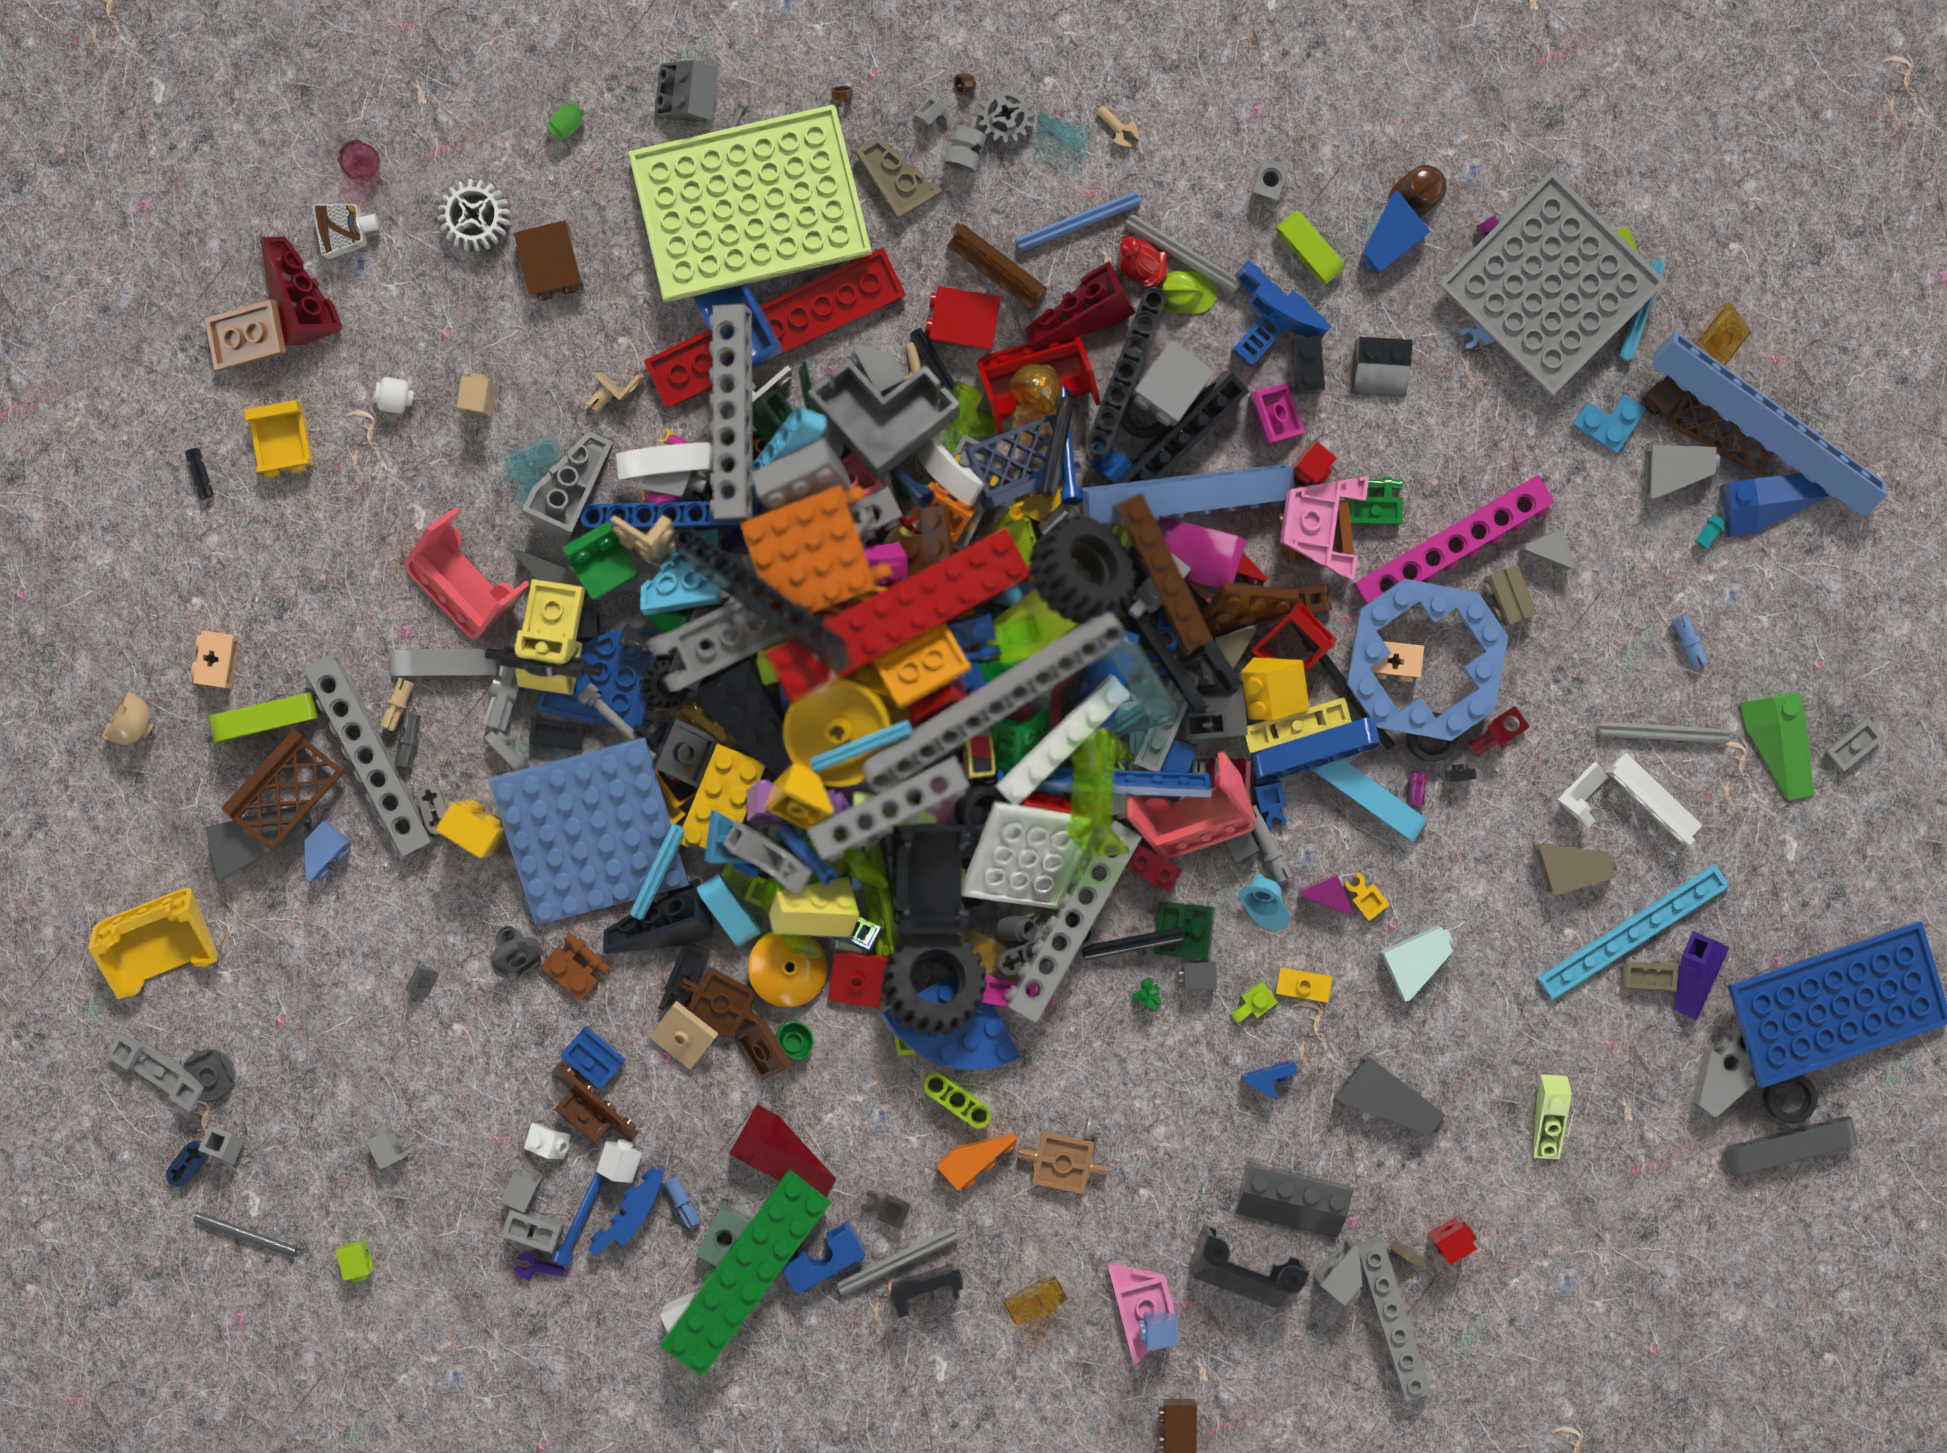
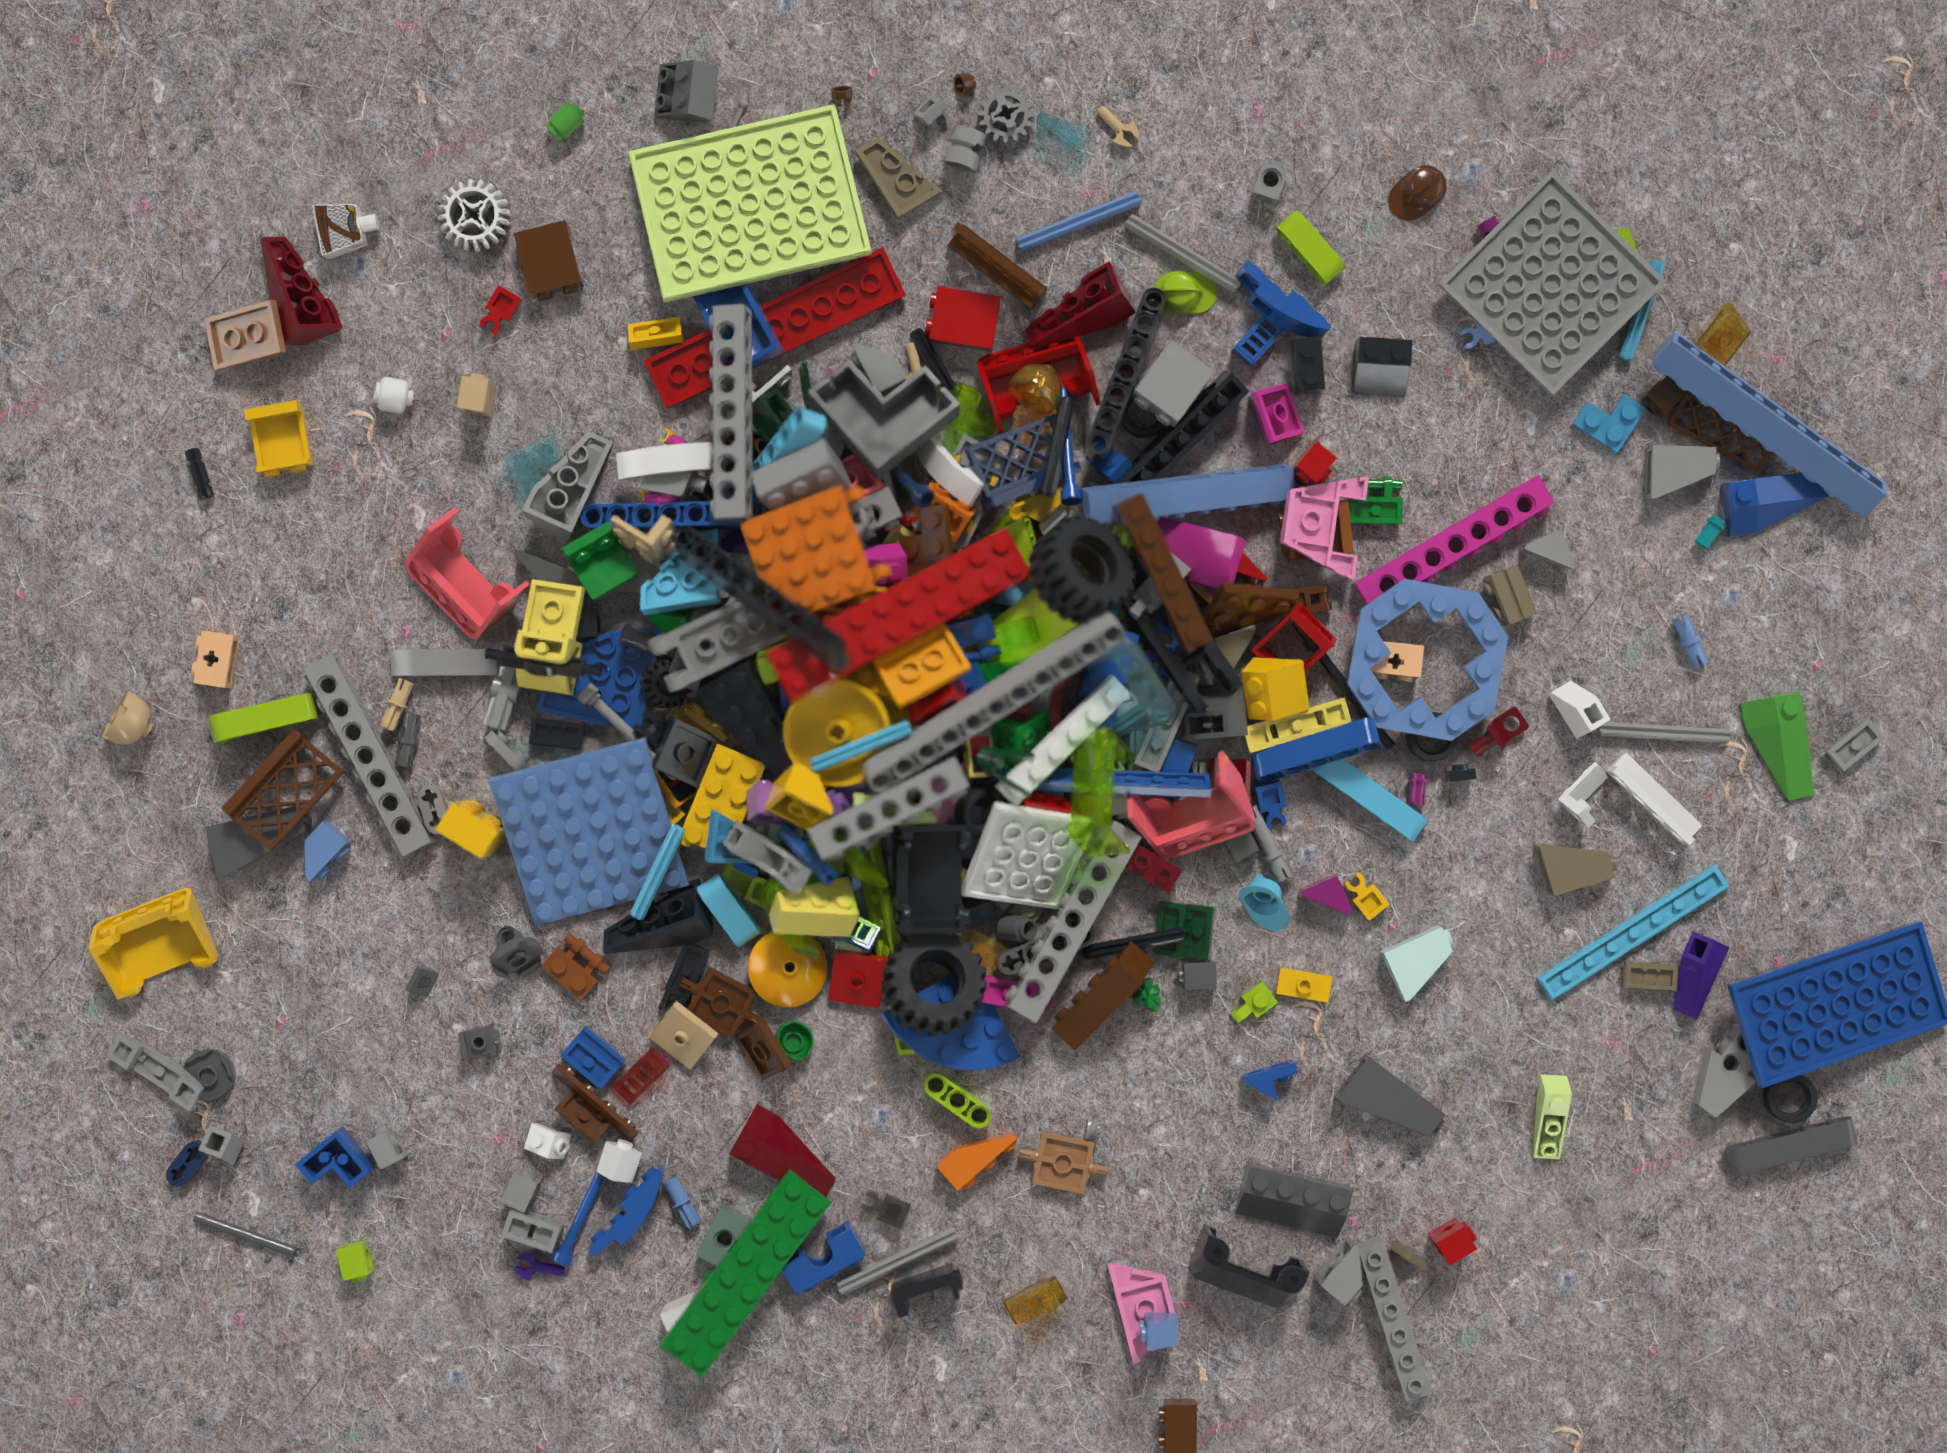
clear pink hair [338,139,381,183] -> none
tan bracket [587,372,645,413] -> none
red hair [1117,236,1171,288] -> none
blue slope [1361,190,1430,275] -> none
none -> blue brick [295,1126,376,1189]
none -> dark grey brick [458,1024,501,1059]
none -> red plate [479,285,522,336]
none -> clear red slope [612,1047,670,1105]
none -> yellow plate [628,317,683,350]
none -> dark green plant [977,746,1035,797]
none -> reddish brown wedge [1052,941,1155,1050]
none -> white slope [1549,681,1611,739]

